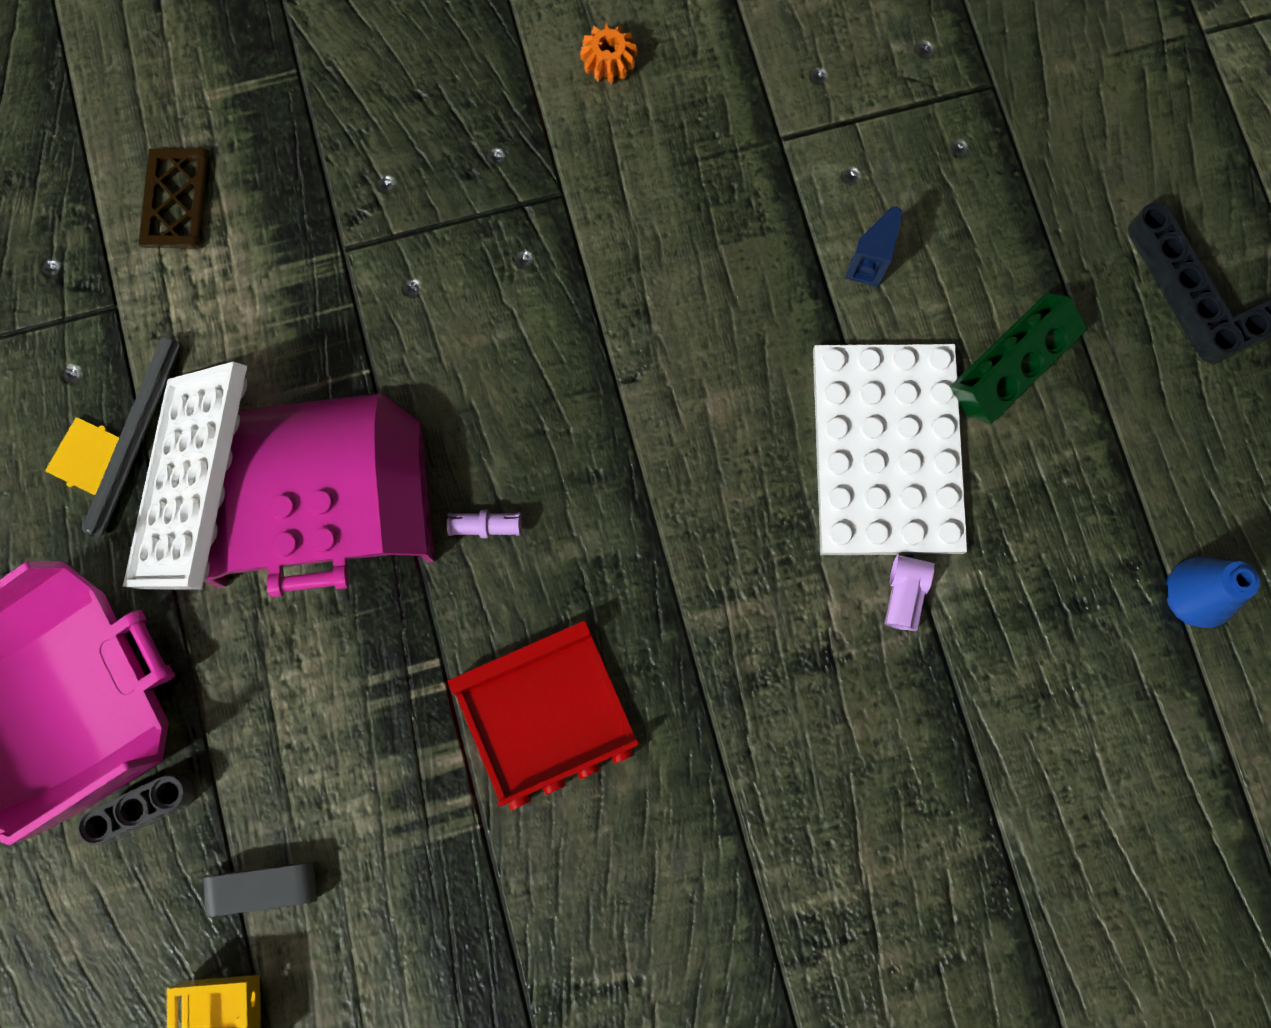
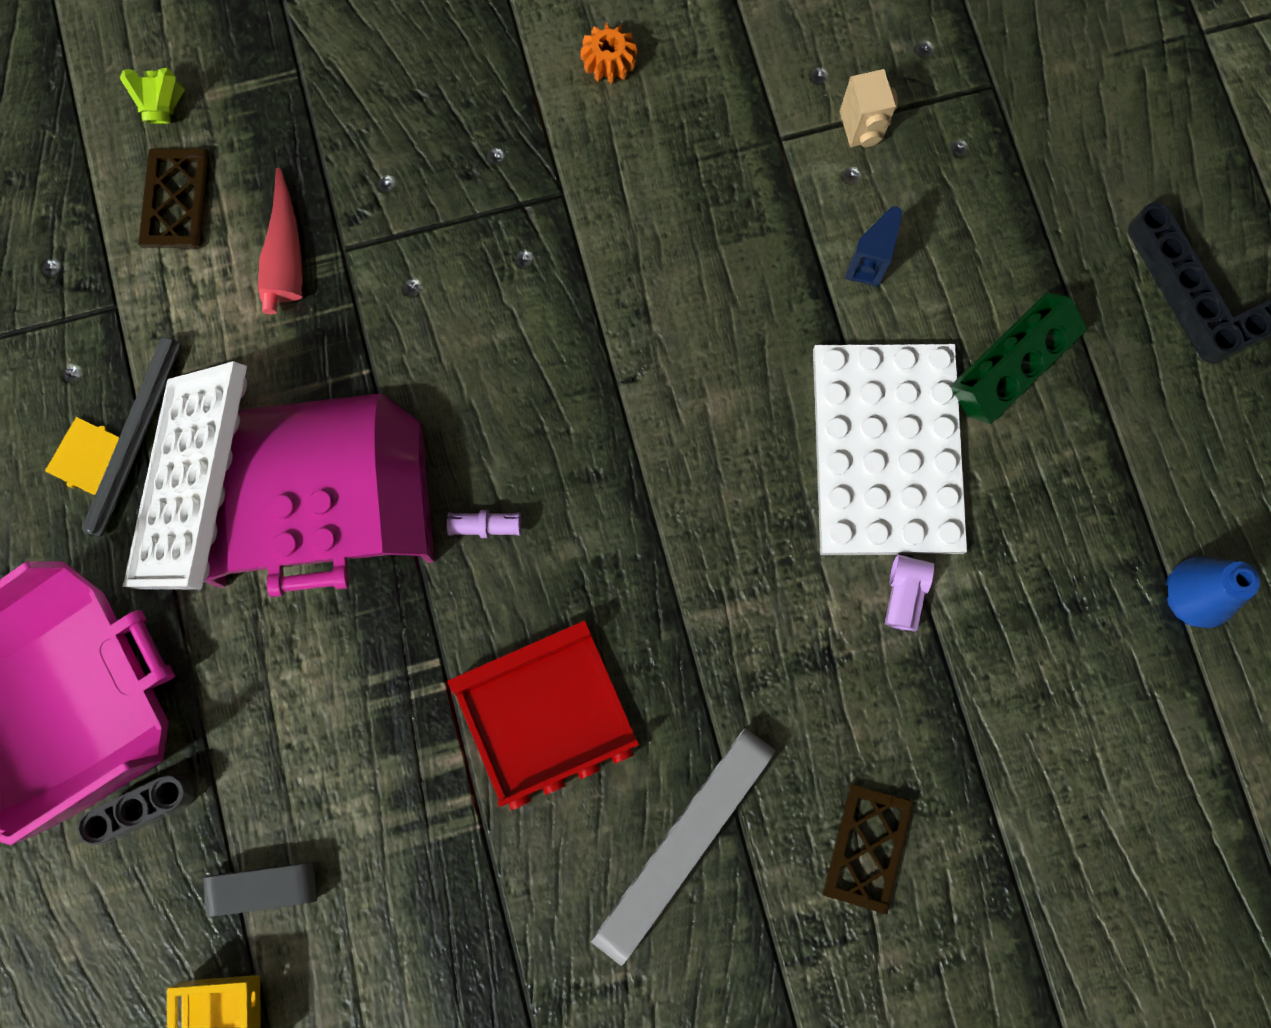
none -> lime rock [120,68,185,124]
none -> coral piece [258,168,303,314]
none -> light grey beam [591,727,776,966]
none -> dark brown window [822,784,915,915]
none -> tan brick [840,69,898,147]

